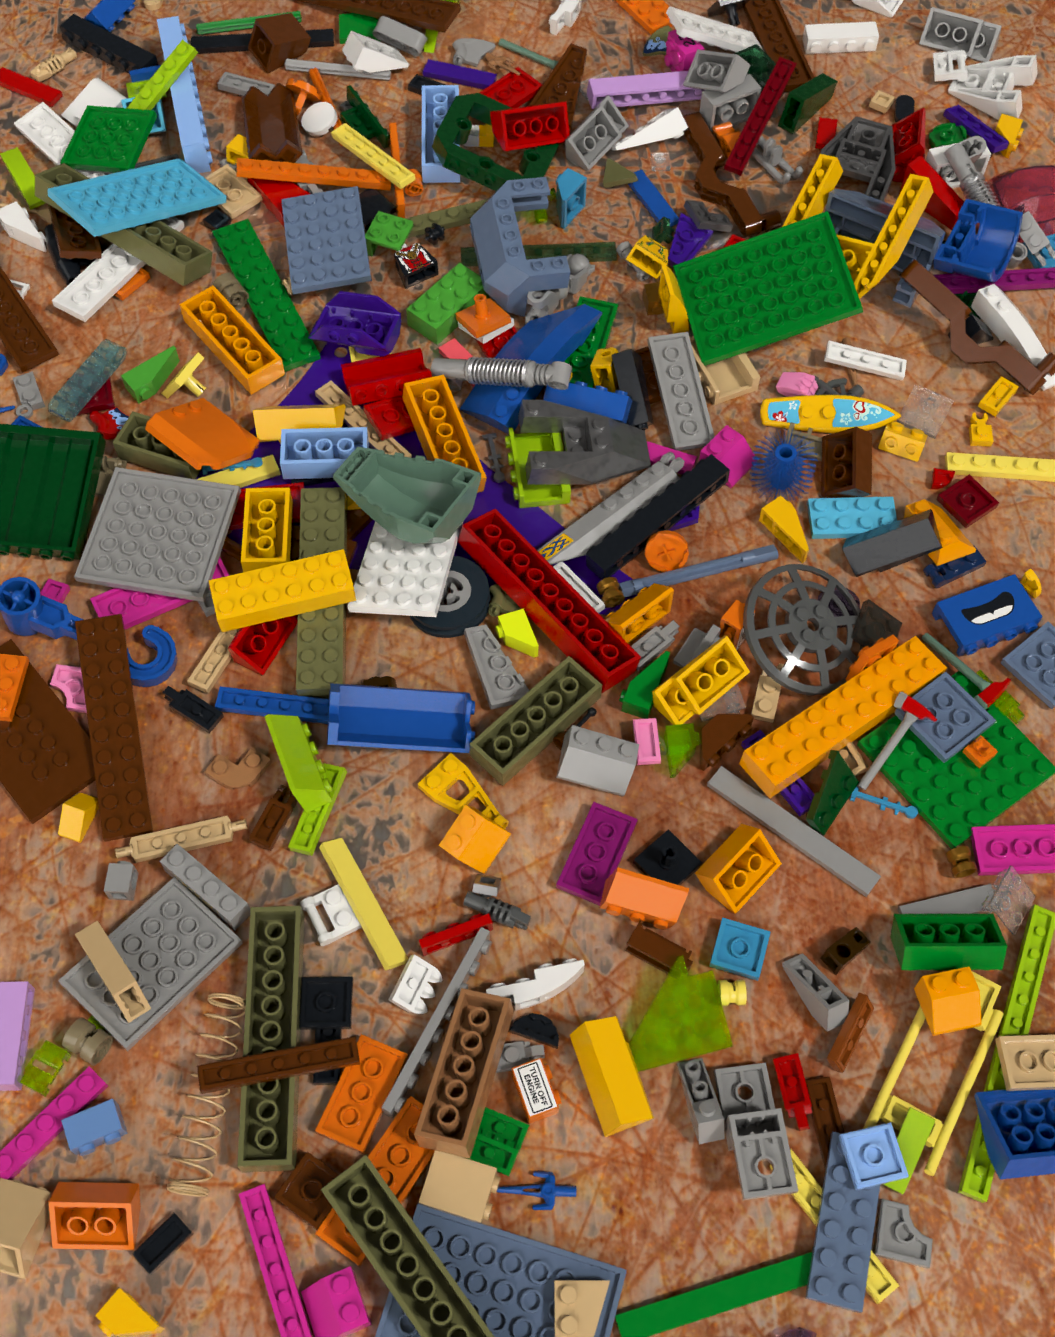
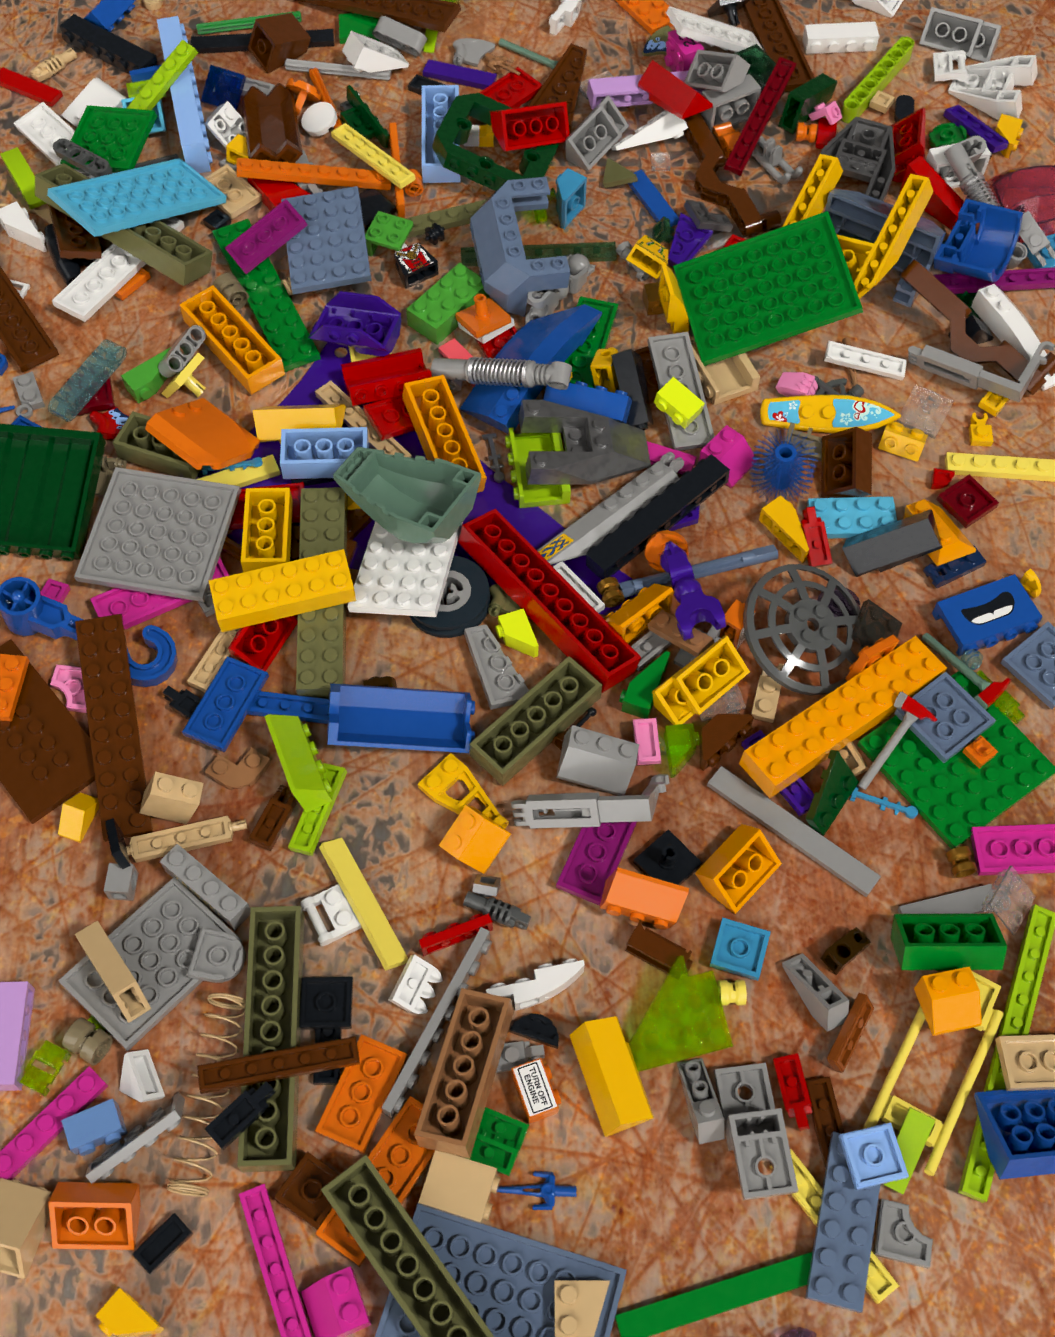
none -> dark grey beam [53,138,112,177]
none -> light grey wing [85,1092,185,1184]
none -> black tile [105,818,131,869]
none -> white slope [119,1049,165,1102]
none -> tan brick [139,771,204,824]
none -> light grey beam [158,325,206,378]
none -> blue tile [182,656,269,752]
none -> light grey tile [187,927,245,983]
none -> clear blue plate [201,65,246,111]
none -> white slope [205,101,246,148]
none -> black hinge [205,1081,276,1150]
none -> magenta plate [225,199,308,274]
none -> light grey hinge [511,774,669,829]
none -> red slope [638,60,713,120]
none -> medium nougat plate [647,610,714,657]
none -> neon yellow brick [654,377,705,429]
none -> dark purple piece [660,541,727,641]
none -> orange wheel [795,122,817,143]
none -> red hinge [801,506,832,567]
none -> bright pink bracket [809,101,842,125]
none -> lime beam [841,36,914,124]
none -> light grey hinge [908,341,1055,402]
none -> clear light blue plate [961,649,983,670]

